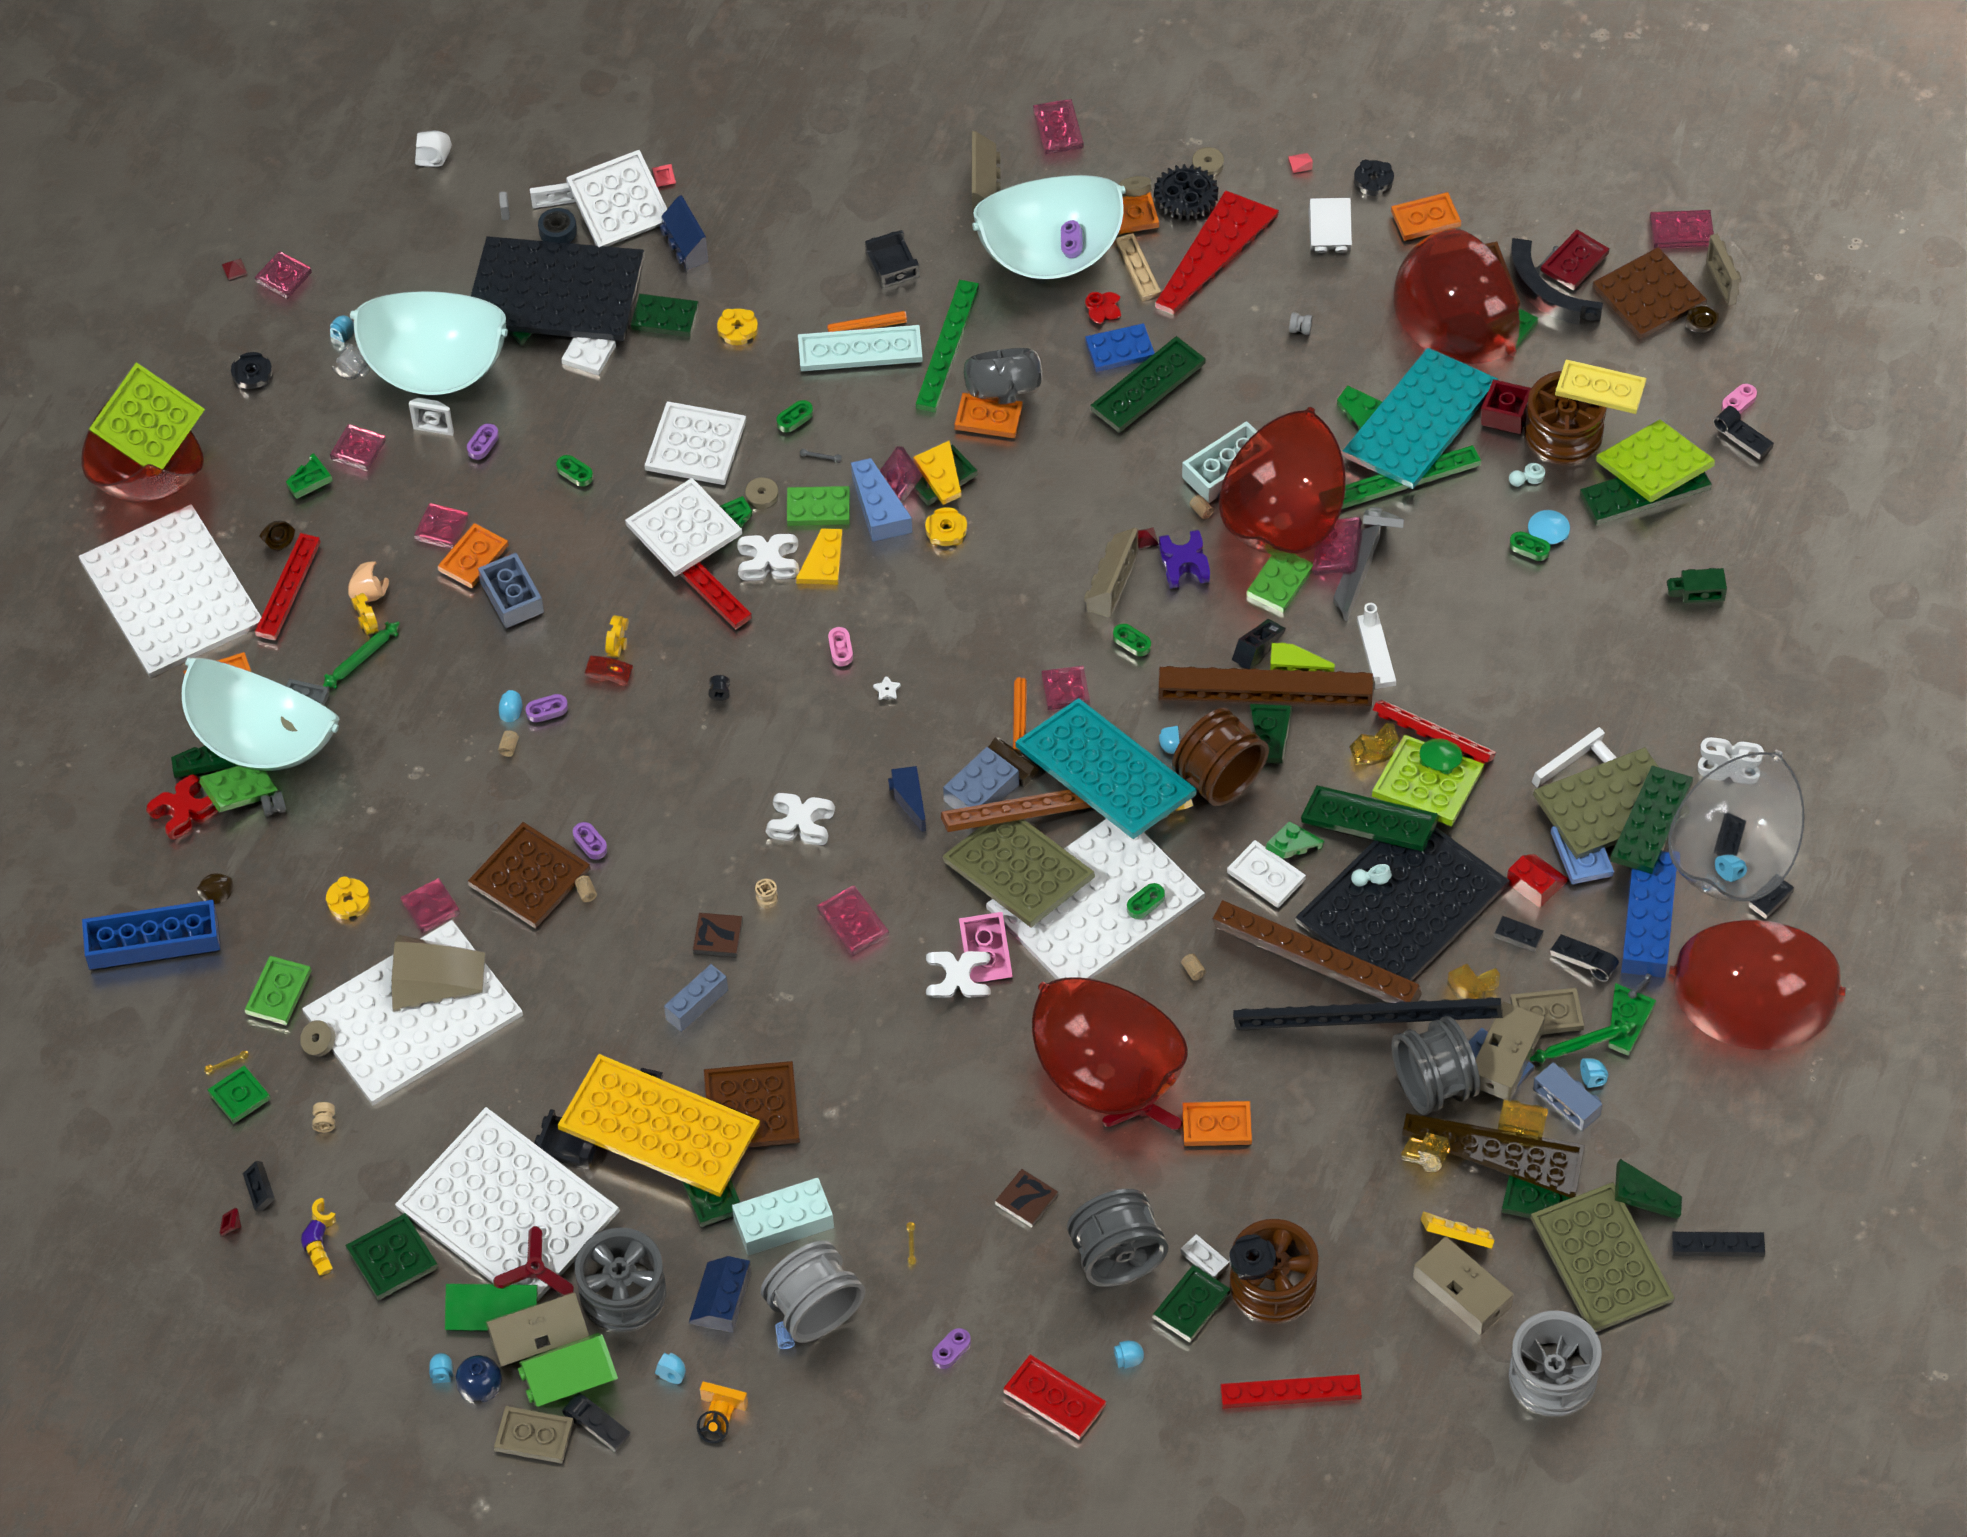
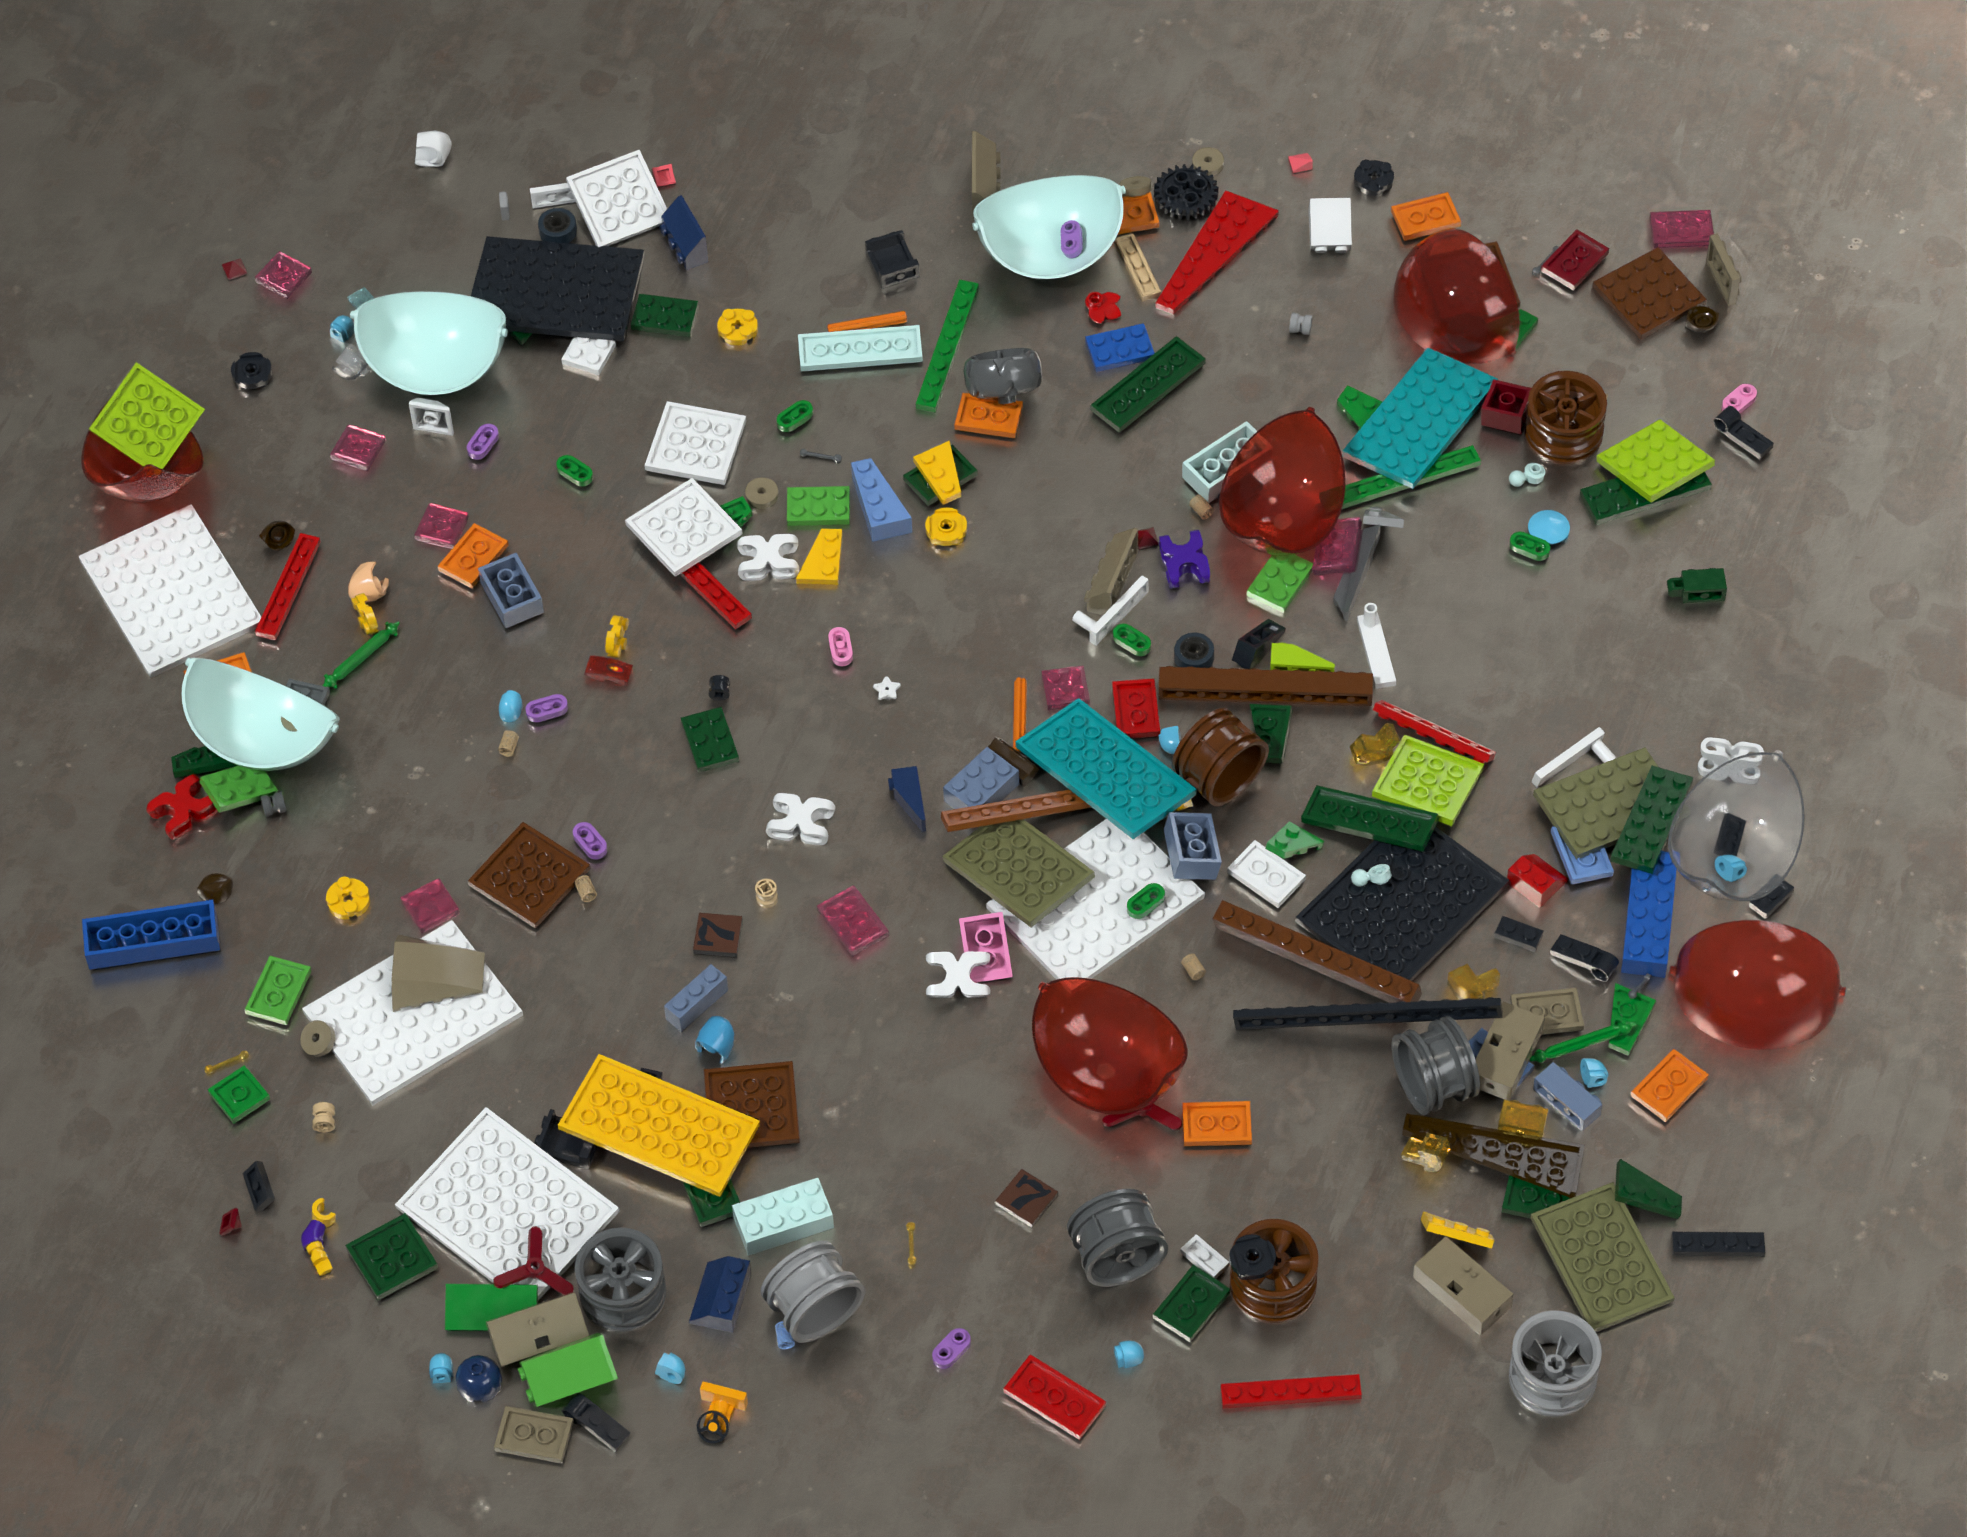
green wing [286,453,333,499] -> none
clear pink plate [880,446,923,504] -> none
clear pink plate [1033,99,1084,155] -> none
green dish [1419,739,1463,774] -> none
black arch [1510,238,1603,325] -> none
light yellow tile [1555,359,1647,414] -> none
none -> clear light blue tile [348,287,374,309]
none -> dark green plate [681,707,740,773]
none -> dark azure piece [695,1016,734,1064]
none -> white piece [1072,576,1149,646]
none -> red plate [1112,678,1160,738]
none -> sand blue brick [1164,812,1222,880]
none -> wheel [1174,632,1214,668]
none -> orange plate [1631,1049,1709,1122]

